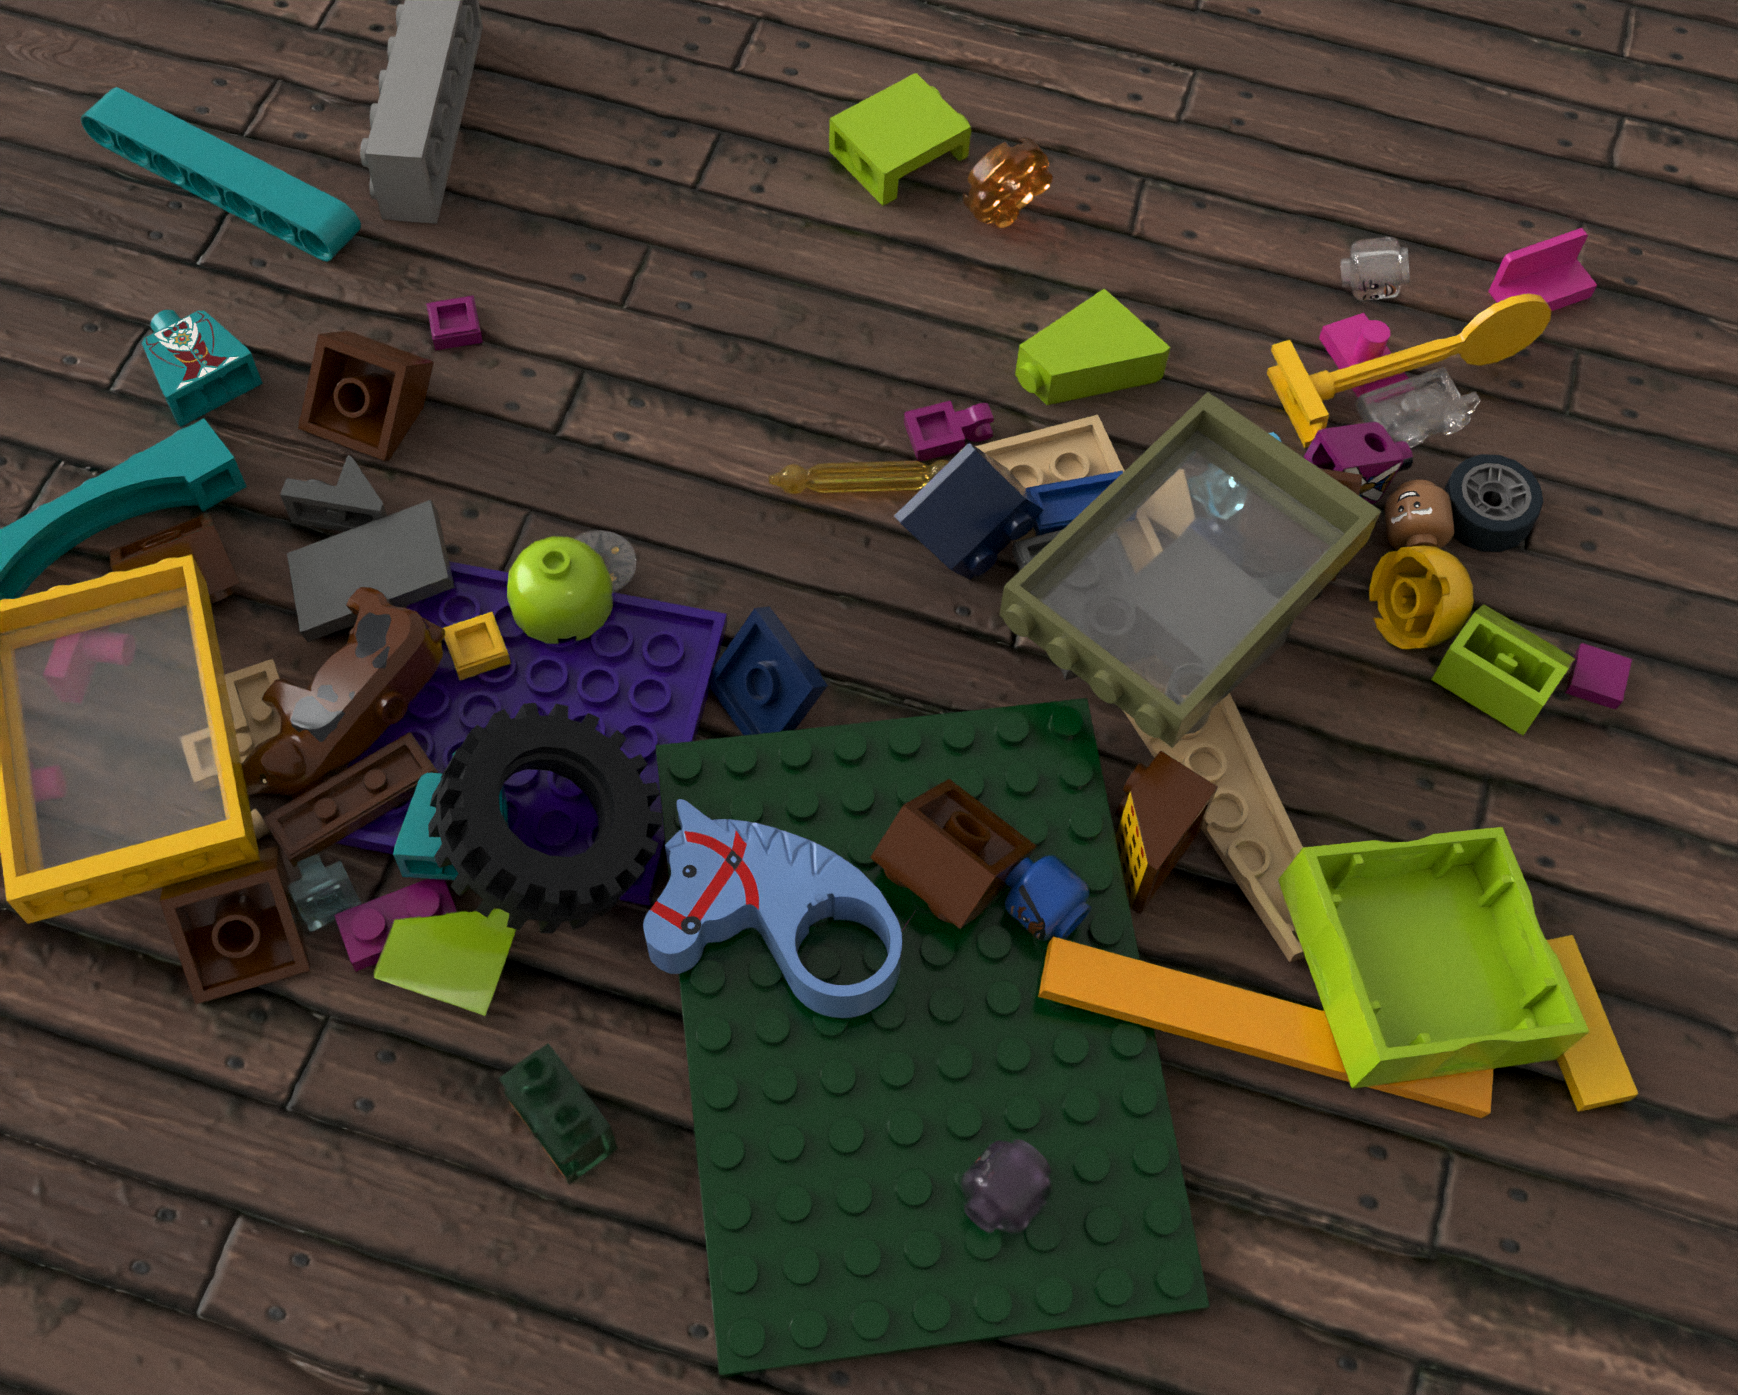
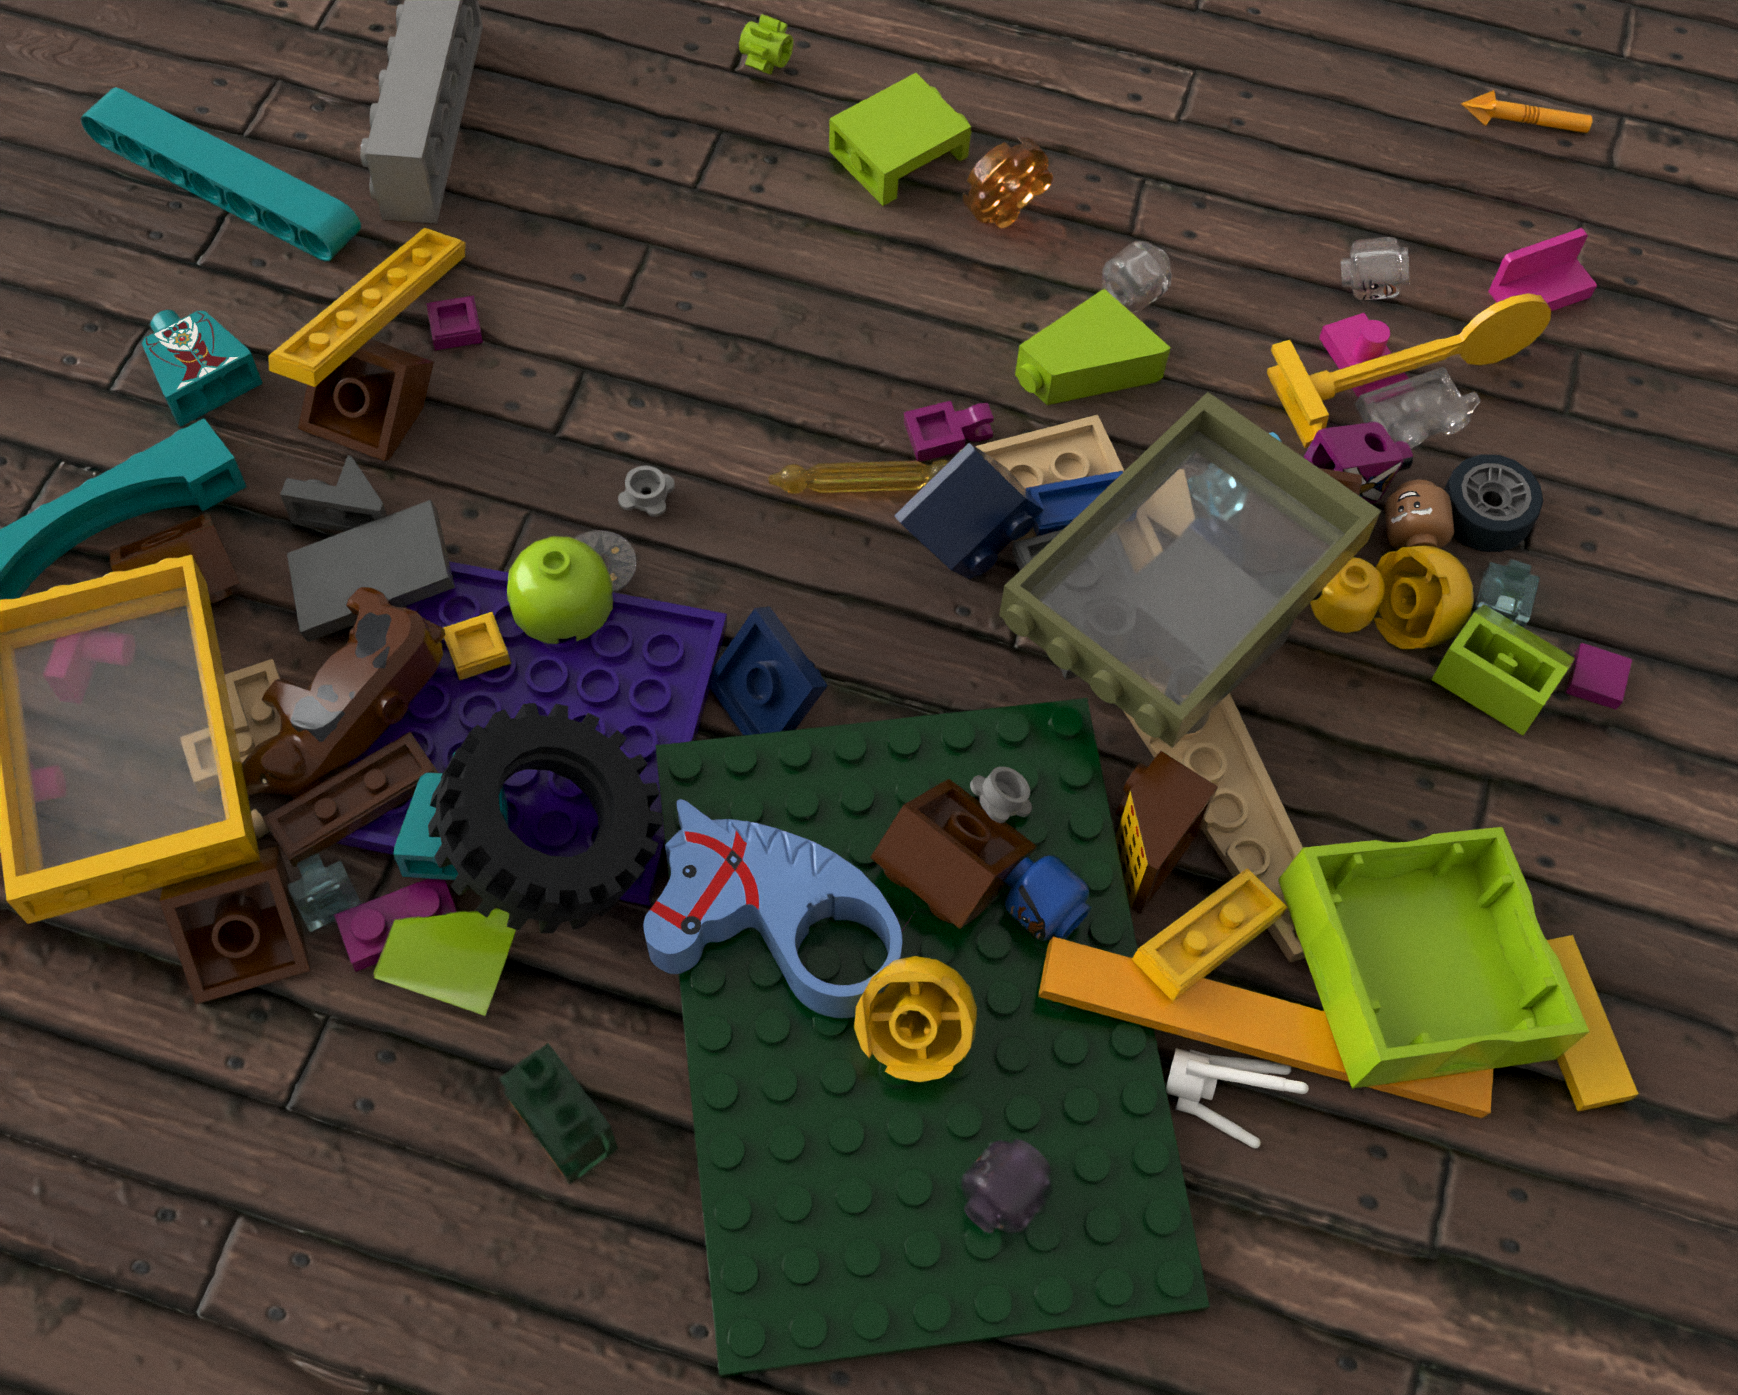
none -> yellow tile [268,228,466,387]
none -> light grey plate [618,465,675,517]
none -> lime gear [739,14,794,75]
none -> yellow cylinder [854,956,977,1082]
none -> light grey plate [970,767,1032,823]
none -> clear head [1102,241,1172,312]
none -> yellow tile [1131,868,1288,1001]
none -> white plant [1166,1048,1309,1148]
none -> yellow head [1310,557,1385,633]
none -> light orange piece [1460,90,1592,133]
none -> clear light blue tile [1474,559,1540,628]

